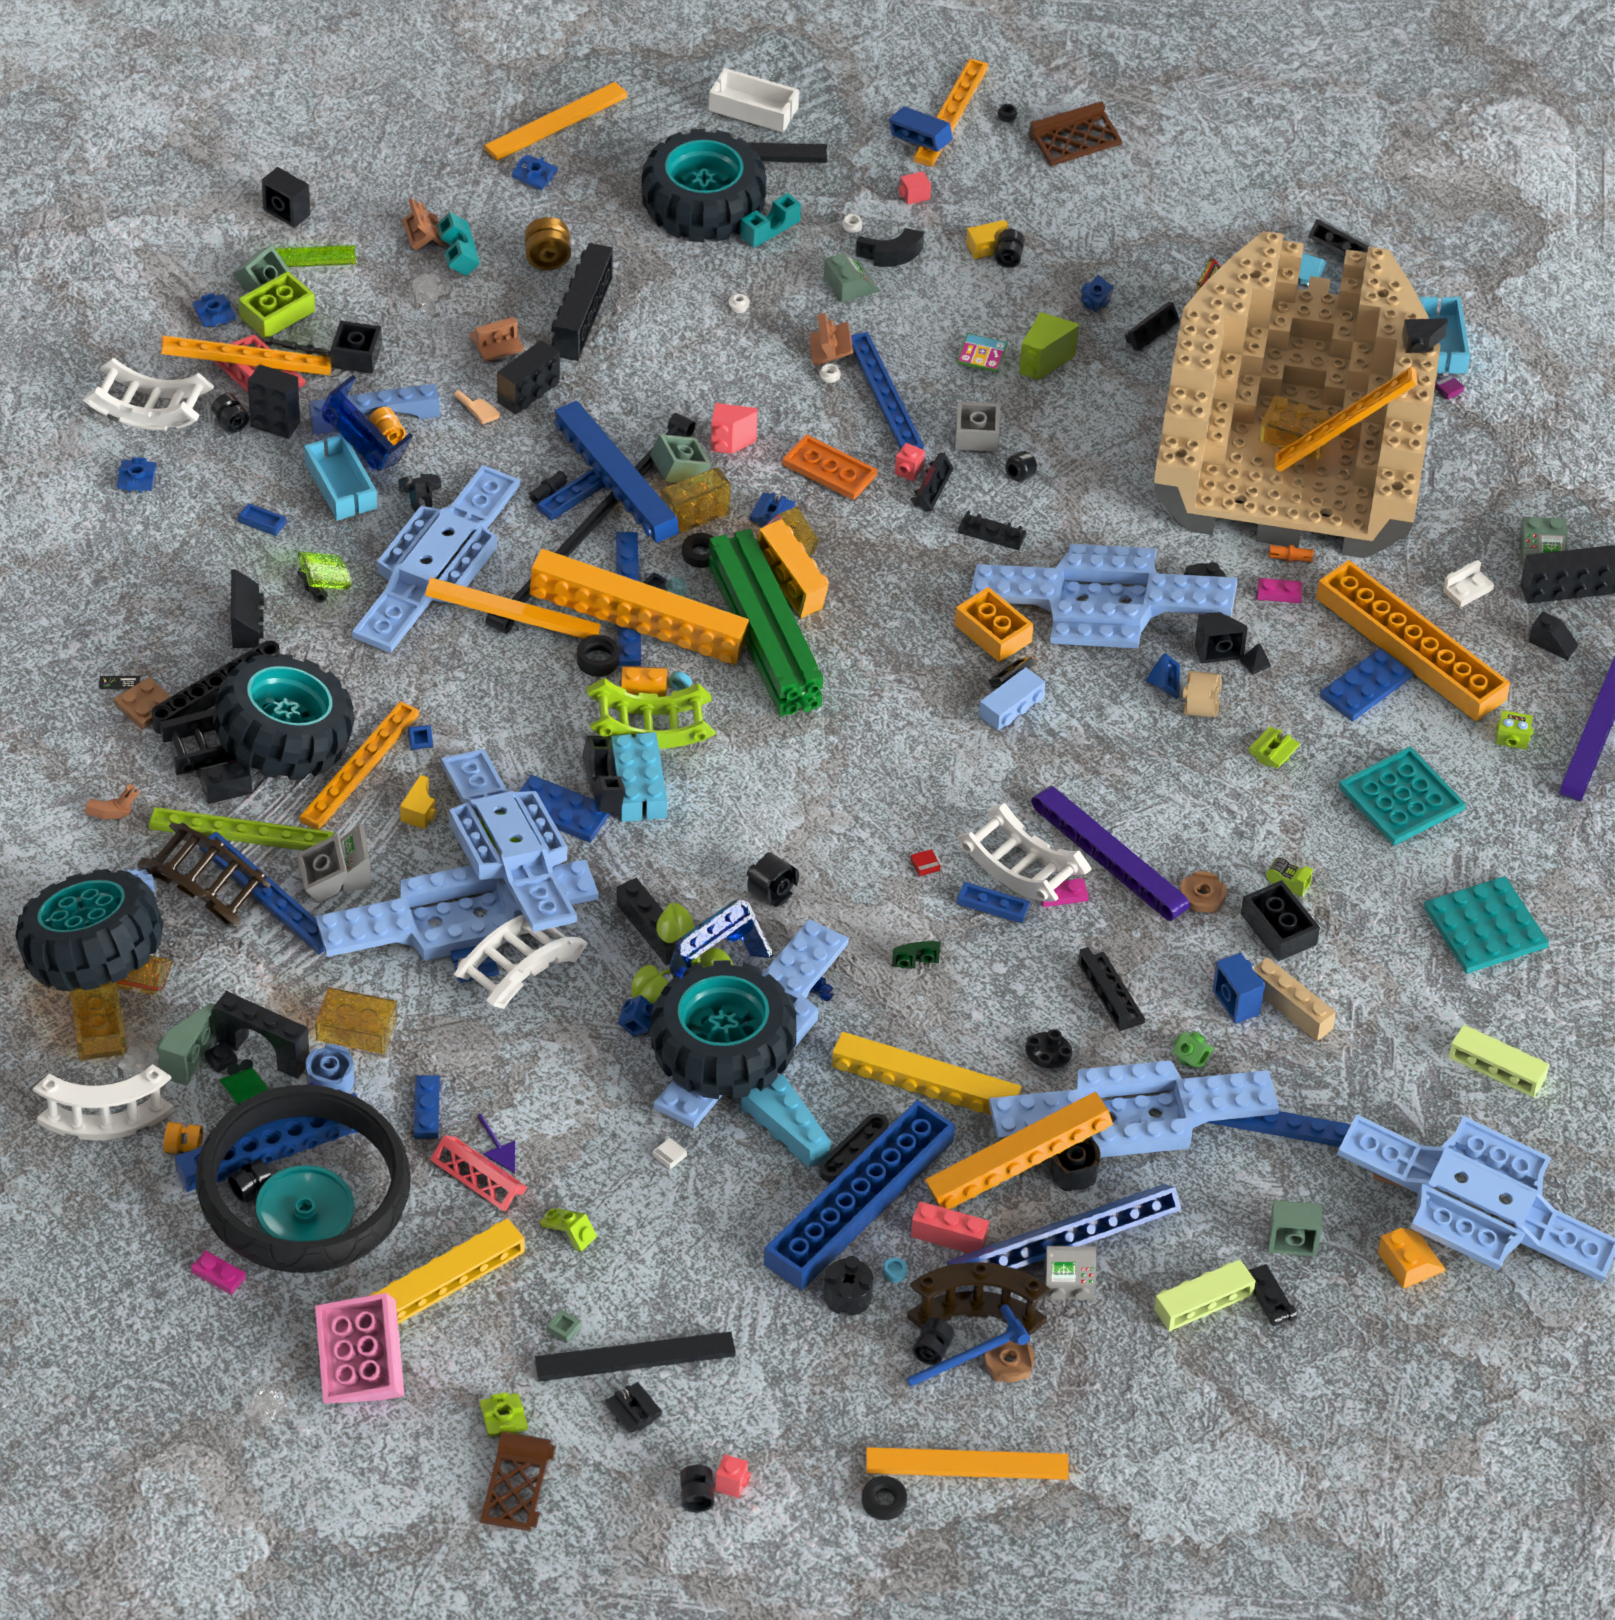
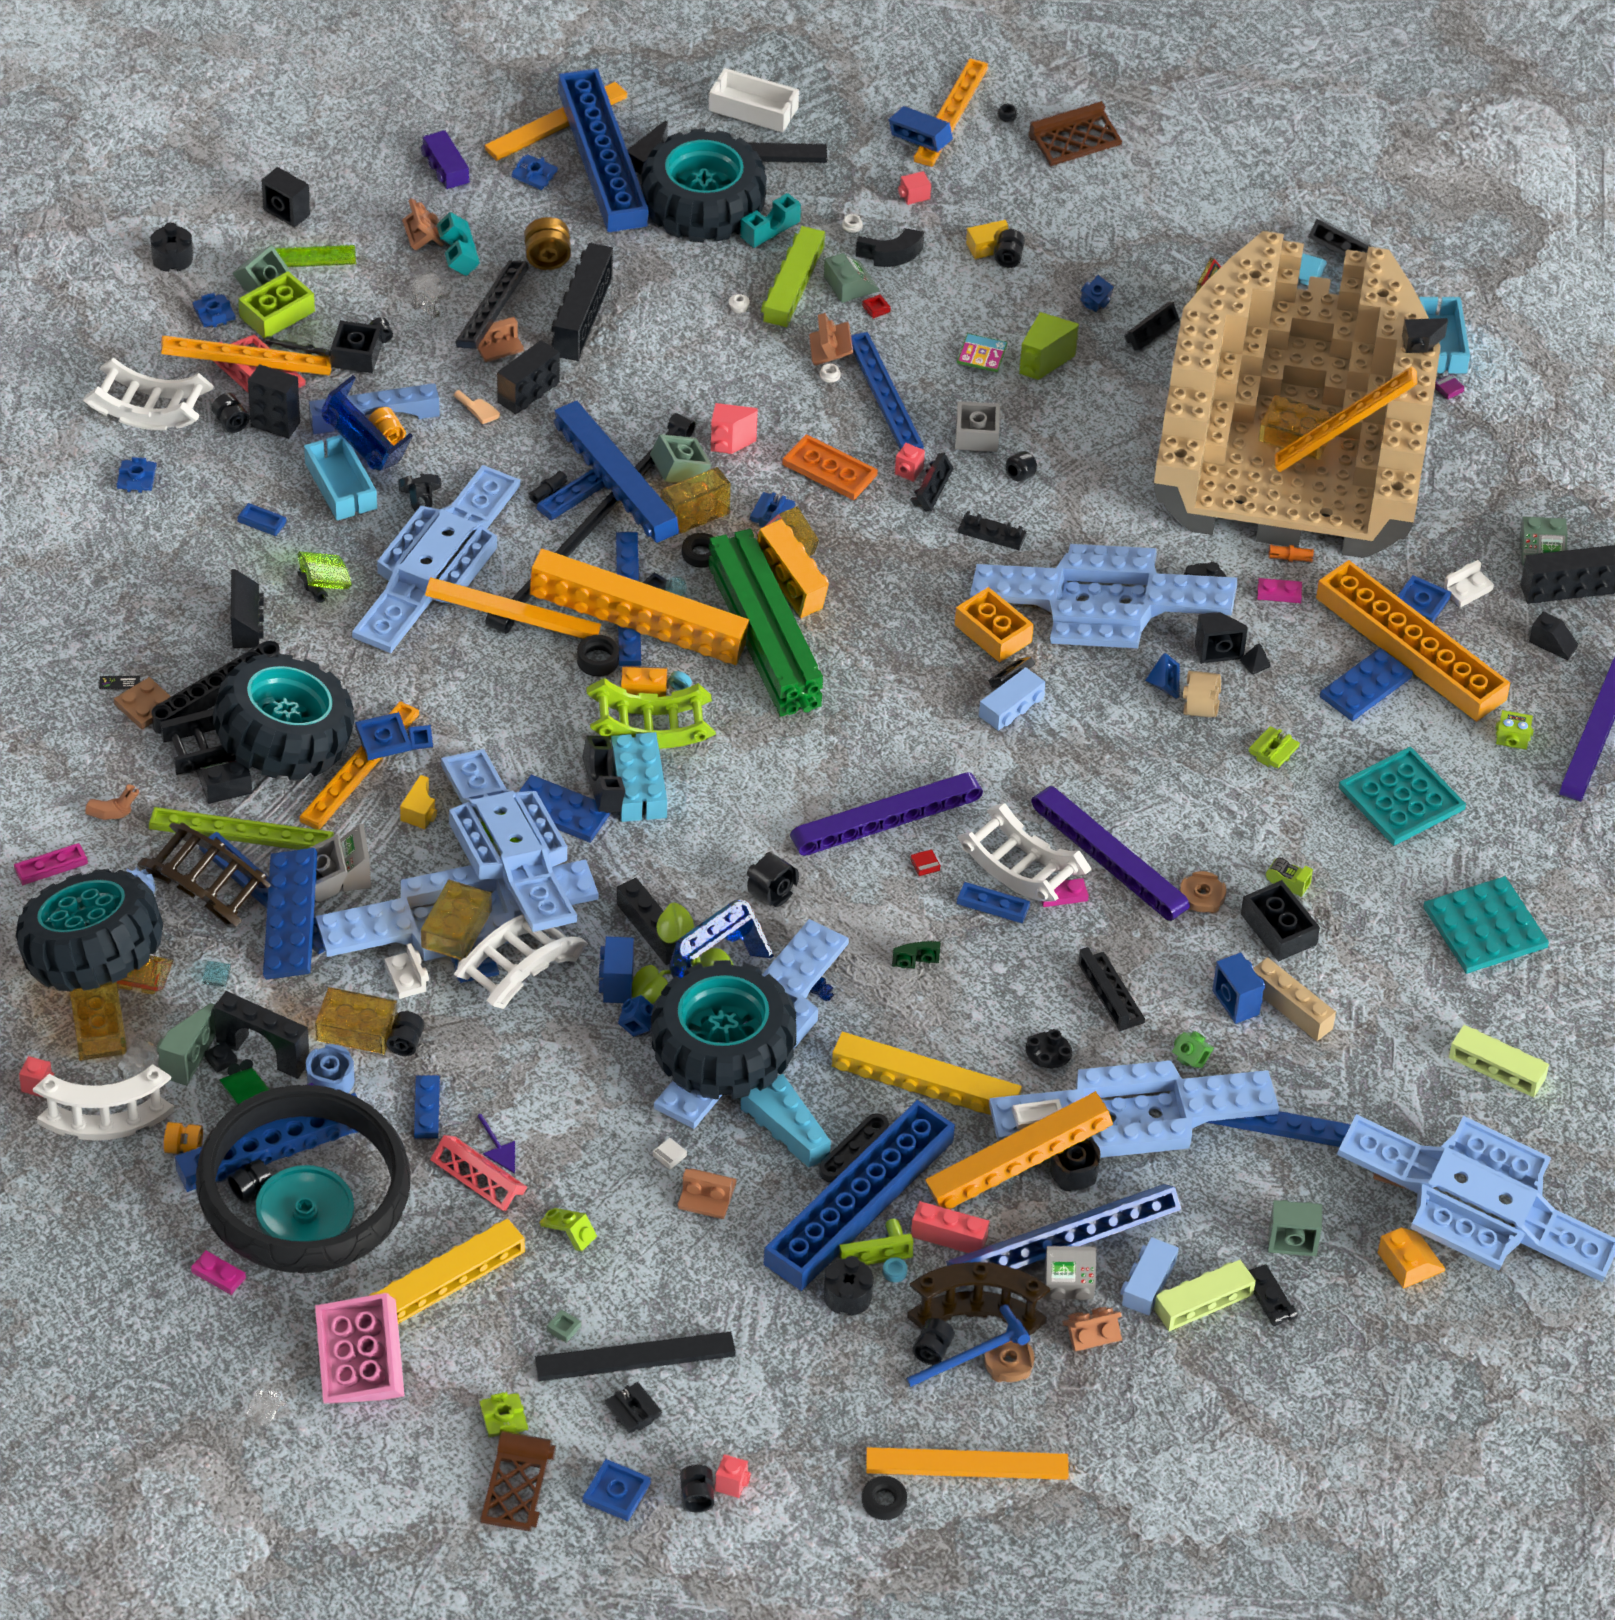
none -> dark pink tile [14,843,88,886]
none -> coral brick [19,1056,54,1098]
none -> black brick [150,222,193,272]
none -> clear light blue tile [203,961,231,987]
none -> blue plate [263,848,318,980]
none -> blue plate [355,712,412,760]
none -> black wheel [369,317,393,344]
none -> white bracket [384,943,429,999]
none -> black wheel [386,1011,425,1056]
none -> dark purple brick [421,130,469,189]
none -> clear yellow brick [421,879,492,960]
none -> black tile [455,260,529,349]
none -> blue brick [558,68,648,232]
none -> blue plate [583,1459,651,1522]
none -> blue brick [599,936,634,1003]
none -> black slope [627,121,668,175]
none -> nougat bracket [678,1169,737,1219]
none -> lime brick [761,226,825,327]
none -> dark purple beam [790,772,983,856]
none -> lime piece [839,1219,913,1265]
none -> red tile [862,294,891,319]
none -> white tile [1012,1099,1062,1129]
none -> nougat bracket [1062,1307,1122,1351]
none -> light blue brick [1120,1237,1179,1316]
none -> blue plate [1397,575,1452,623]

